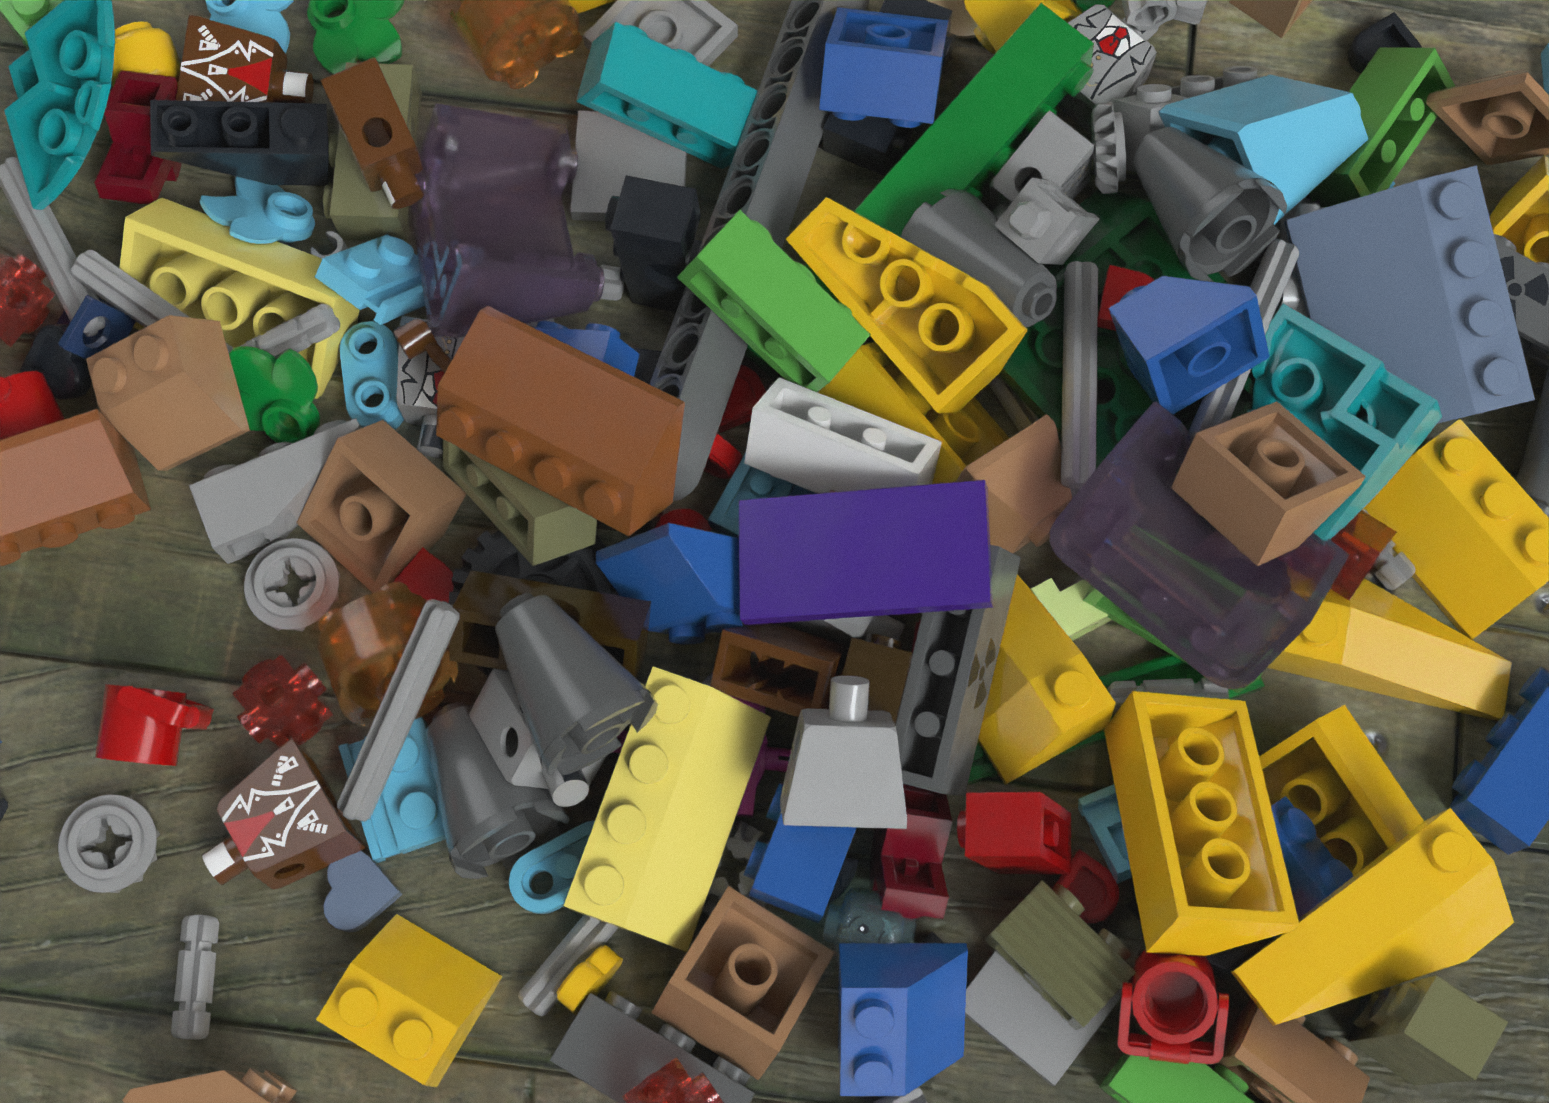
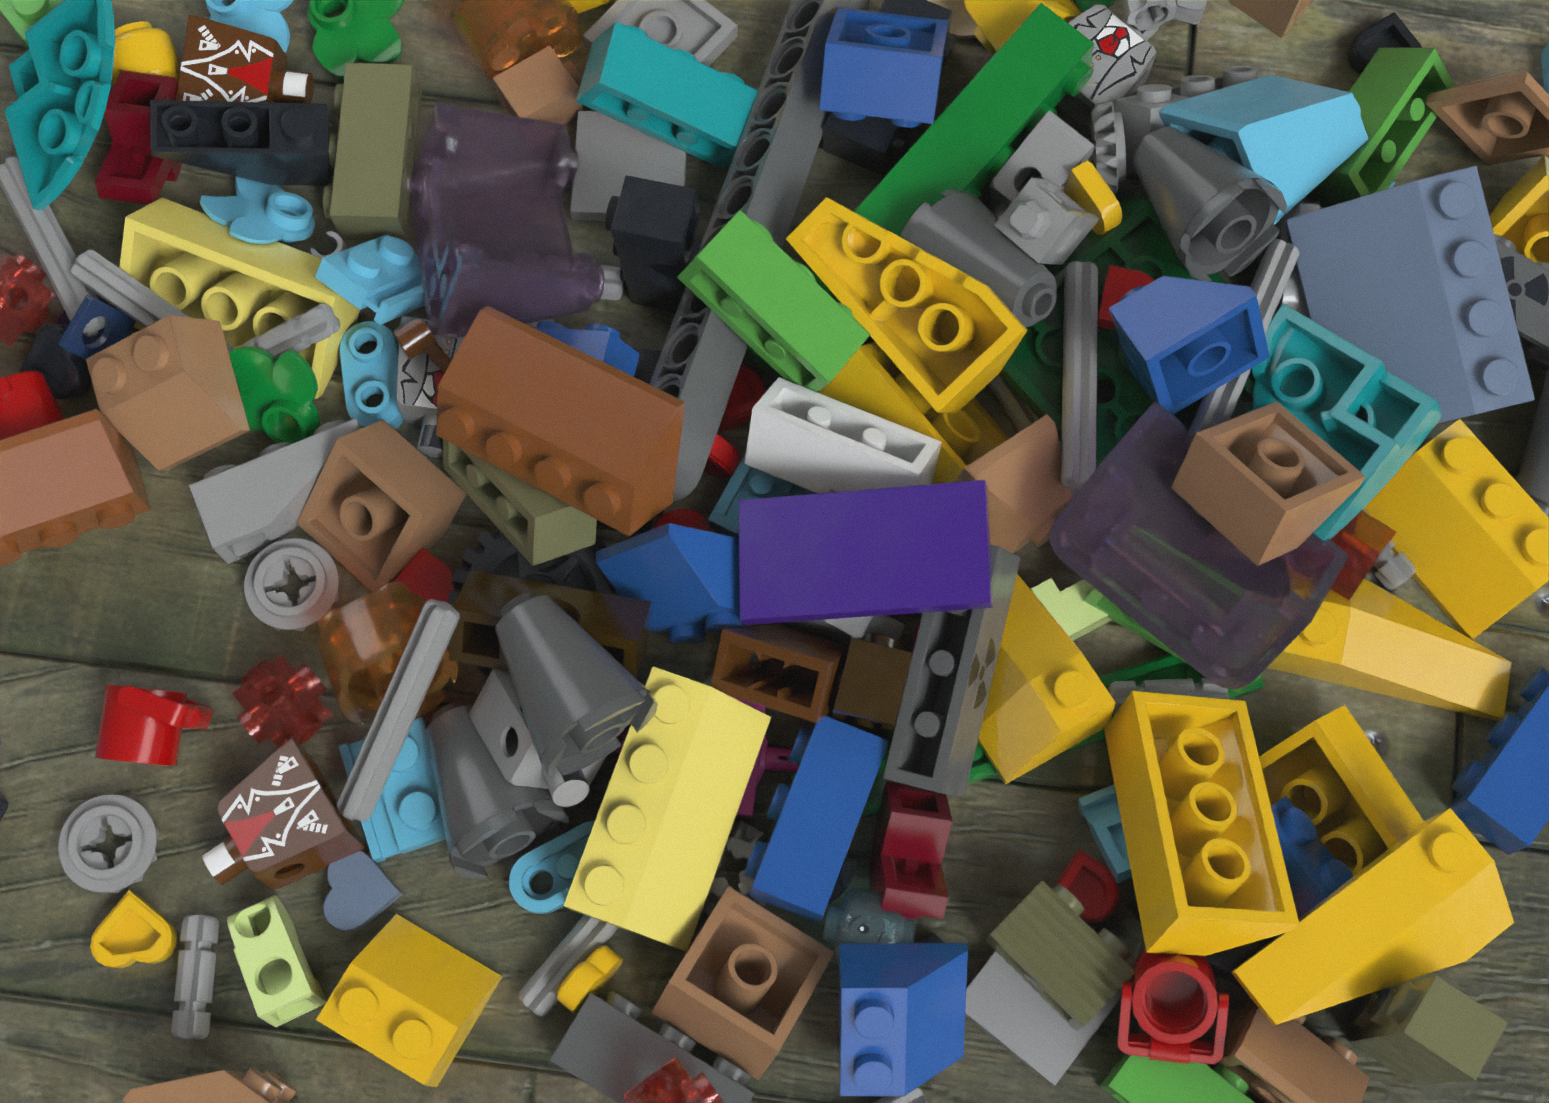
reddish brown torso [320,57,424,209] -> none
light grey torso [780,676,907,829] -> none
red brick [957,792,1071,874] -> none
none -> yellow tile [90,890,178,969]
none -> yellowish green leg [227,895,327,1027]
none -> medium nougat brick [493,45,583,146]
none -> yellow tile [1063,161,1122,235]

